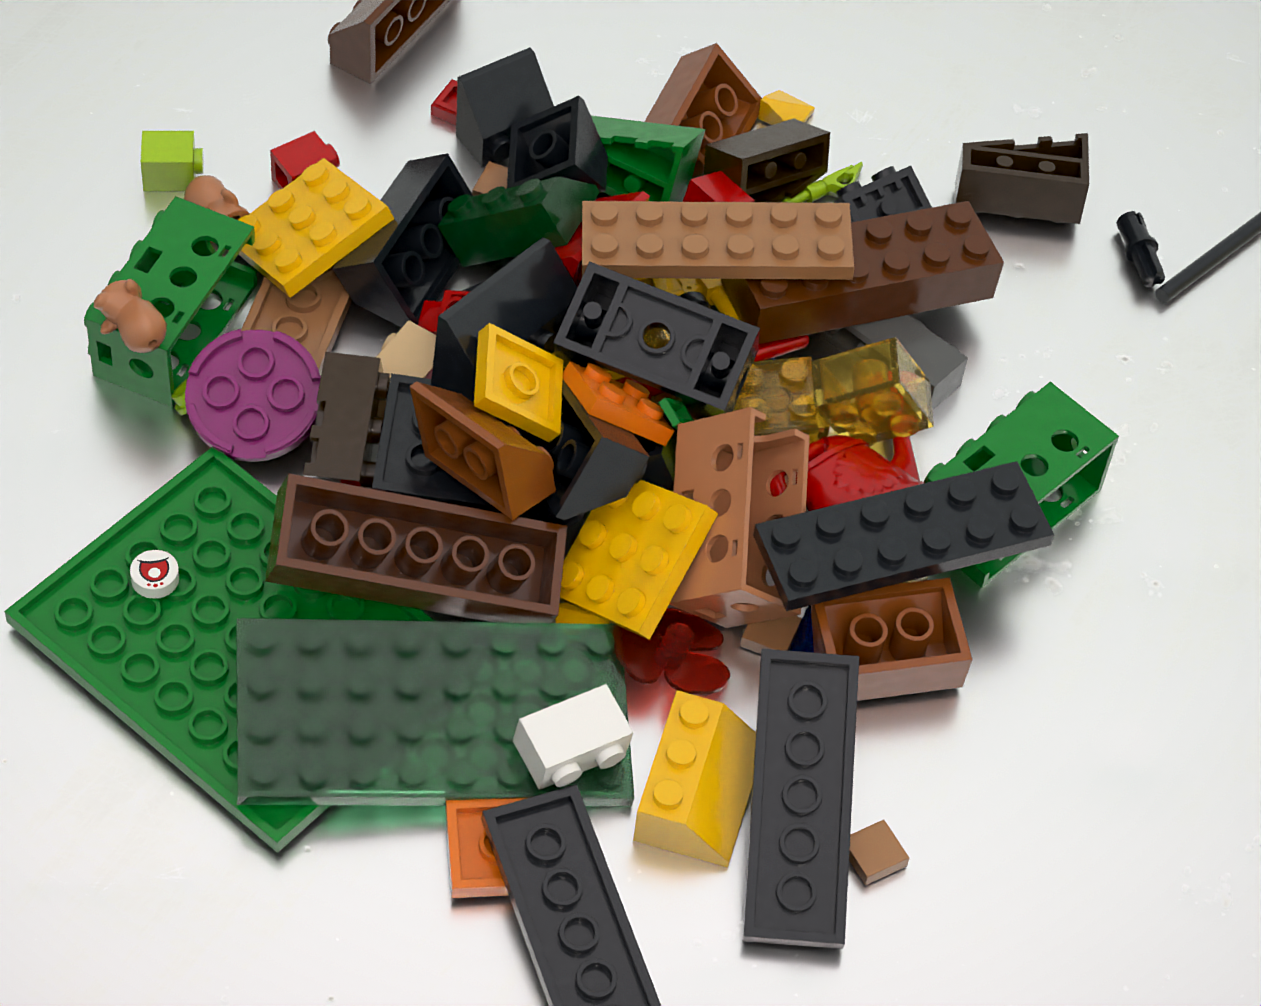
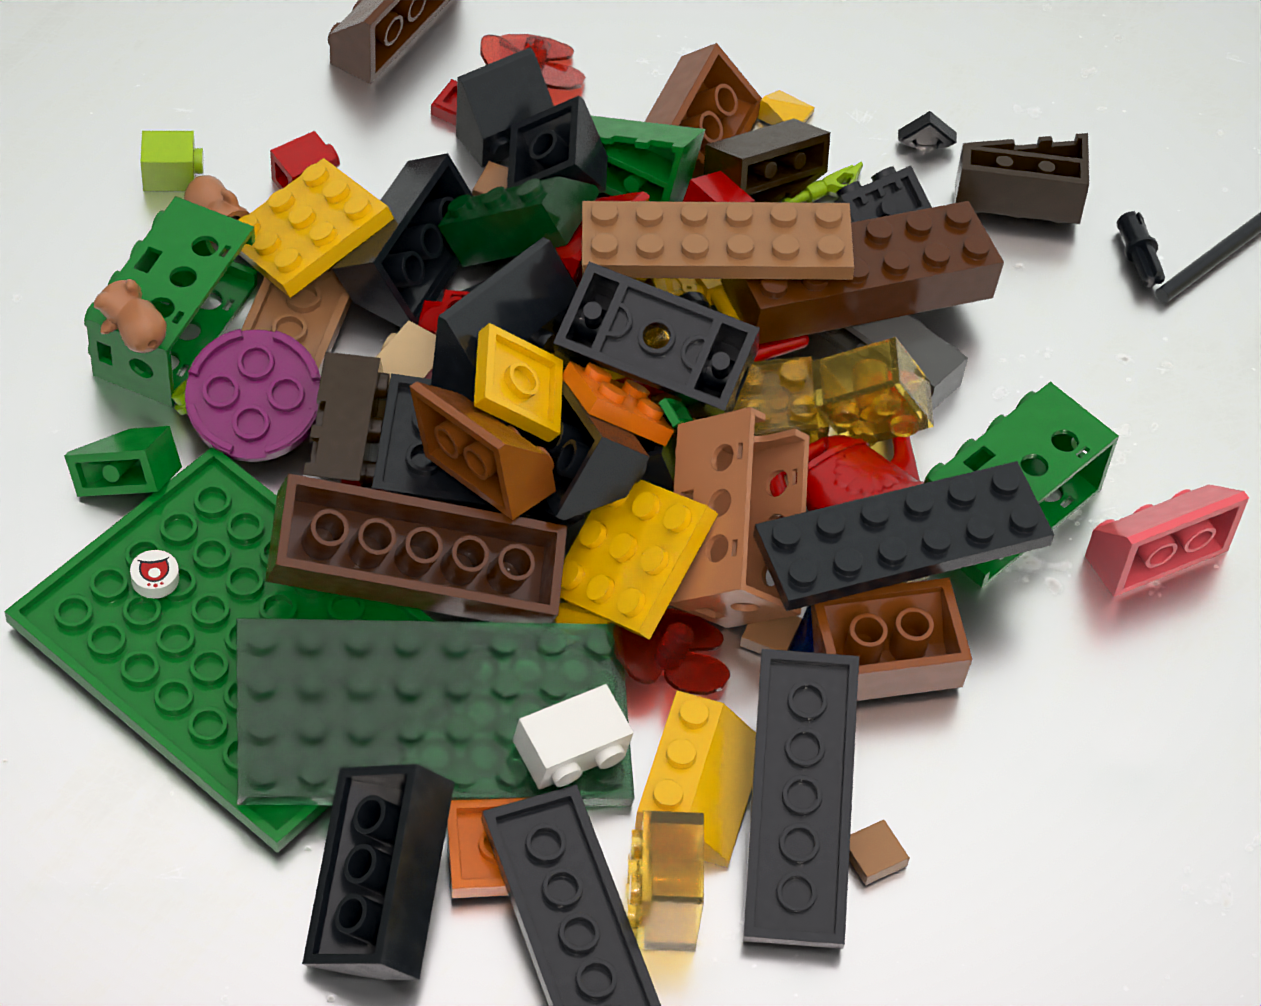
none -> green slope [64,426,182,497]
none -> black slope [302,764,455,980]
none -> clear red piece [480,34,586,90]
none -> clear yellow brick [626,810,704,951]
none -> black tile [898,111,957,149]
none -> coral slope [1085,484,1249,597]

